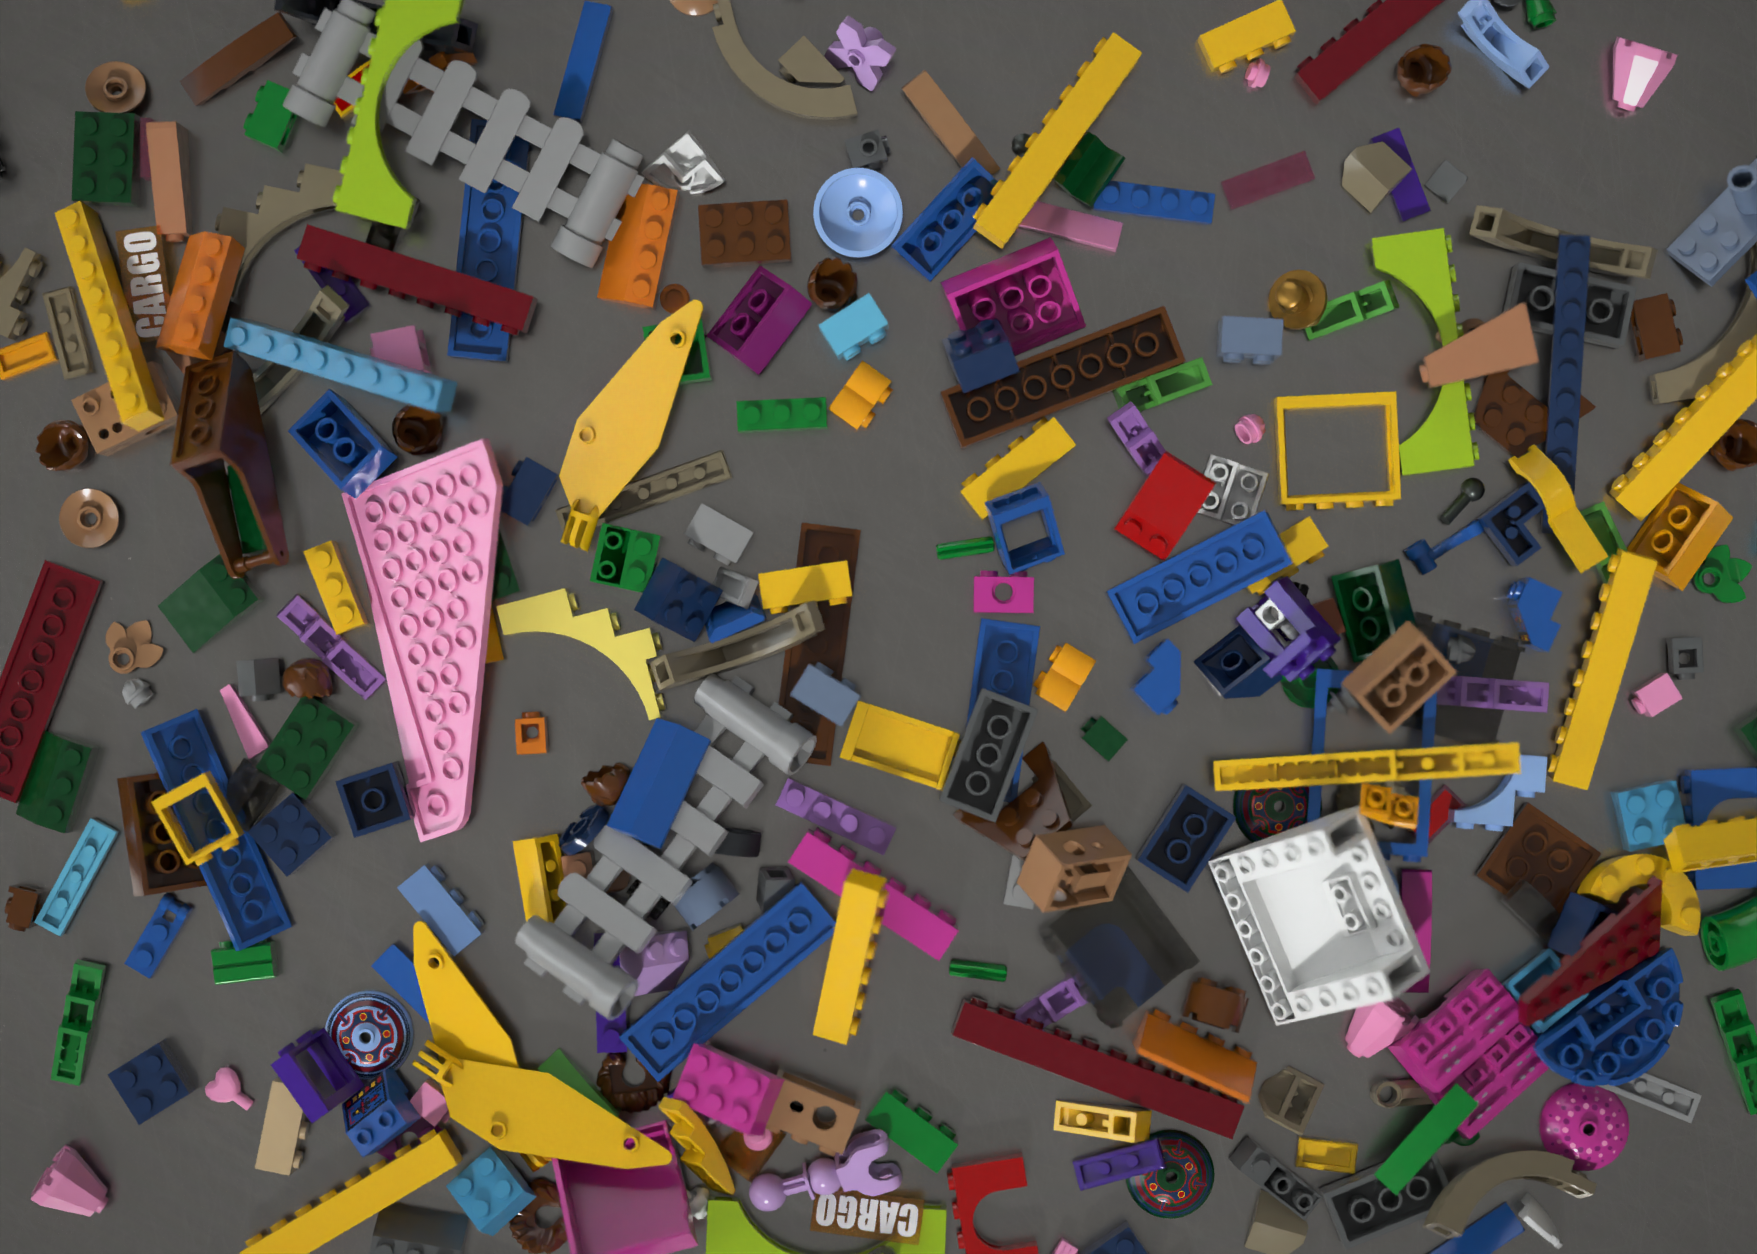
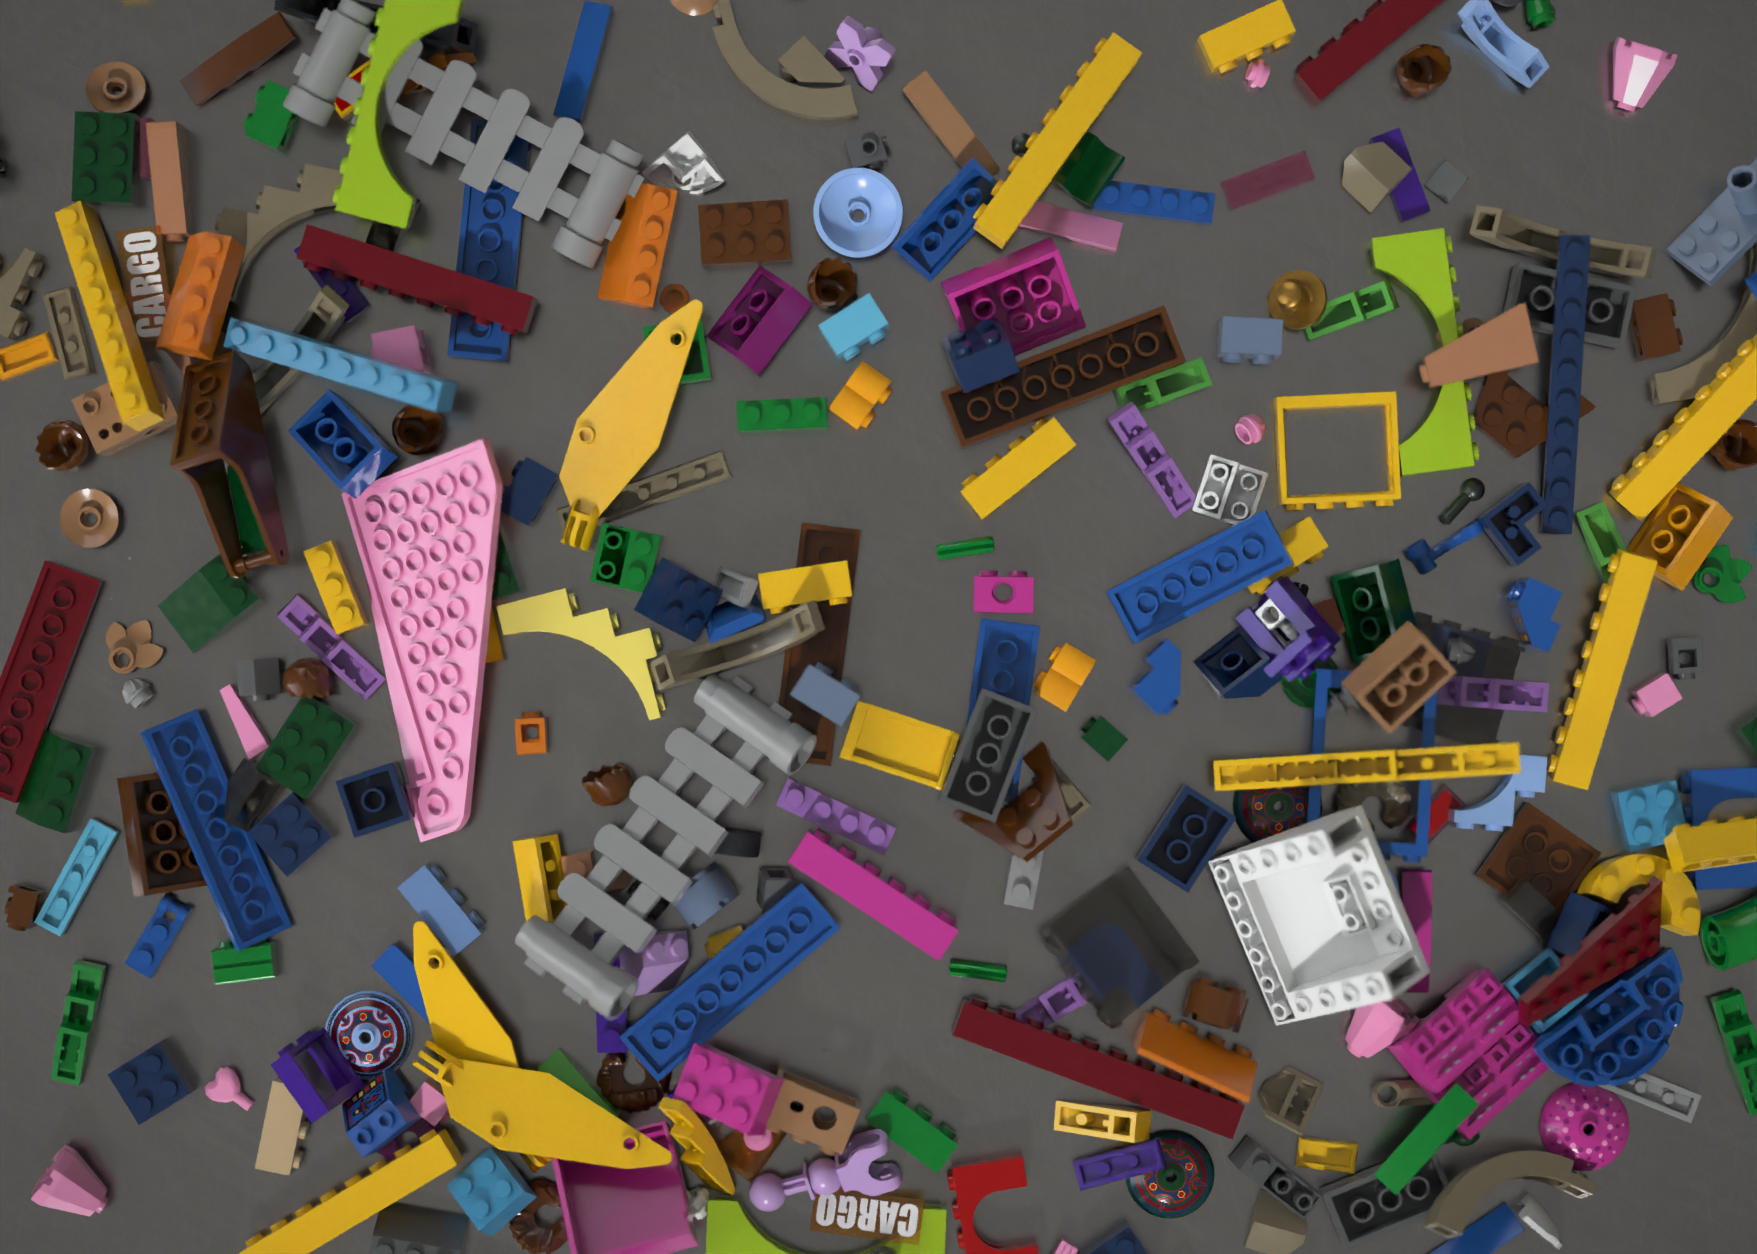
yellow window [152,771,245,866] -> none
dark blue tile [559,804,609,856] -> none
blue slope [607,718,711,849] -> none
light grey brick [684,503,755,566] -> none
yellow brick [812,868,889,1045] -> none
blue window [984,482,1065,575] -> none
medium nougat piece [1017,825,1132,913] -> none
red slope [1114,451,1216,561] -> none
light orange slope [1359,783,1419,830] -> none
yellow piece [1508,444,1609,574] -> none

